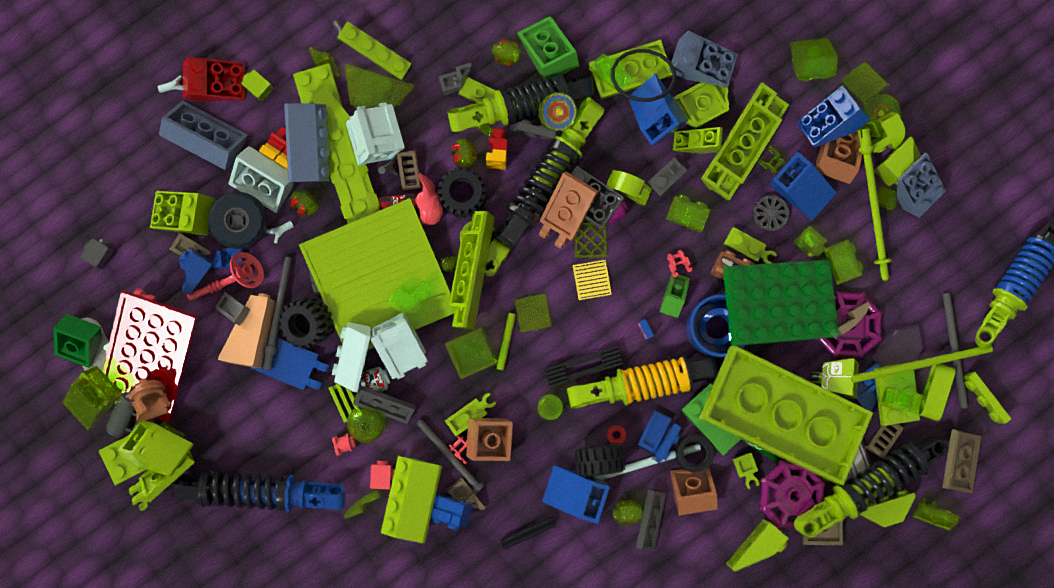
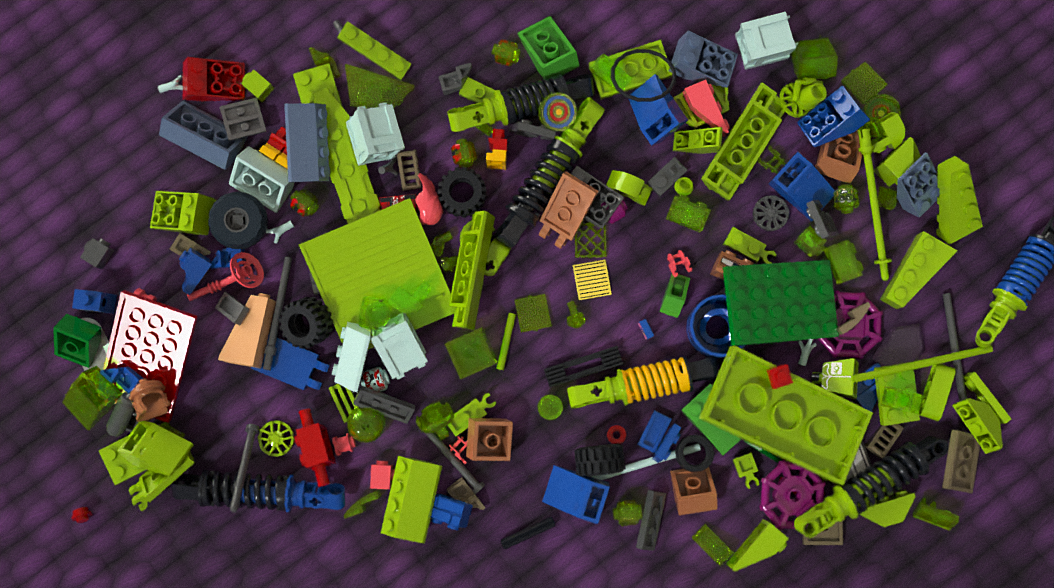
none -> red plate [71,507,92,523]
none -> blue torso [72,289,117,314]
none -> blue slope [100,367,143,394]
none -> flat silver slope [220,98,266,141]
none -> dark grey bar [230,424,260,513]
none -> lime wheel [258,420,295,457]
none -> red brick [295,408,336,487]
none -> clear neon green piece [358,296,391,330]
none -> clear neon green tile [416,402,454,440]
none -> clear neon green arm [431,230,453,257]
none -> clear neon green plate [567,300,586,328]
none -> lime plate [674,177,693,196]
none -> coral slope [683,80,730,137]
none -> clear neon green slope [691,524,734,567]
none -> light aqua container [735,12,798,70]
none -> red plate [767,364,793,389]
none -> lime wheel [780,83,810,118]
none -> lime piece [793,78,827,111]
none -> light aqua bar [798,339,817,366]
none -> dark grey plate [806,200,840,239]
none -> clear neon green head [833,185,860,214]
none -> lime wedge [880,231,957,309]
none -> lime wedge [937,156,983,245]
none -> lime slope [952,398,1003,454]

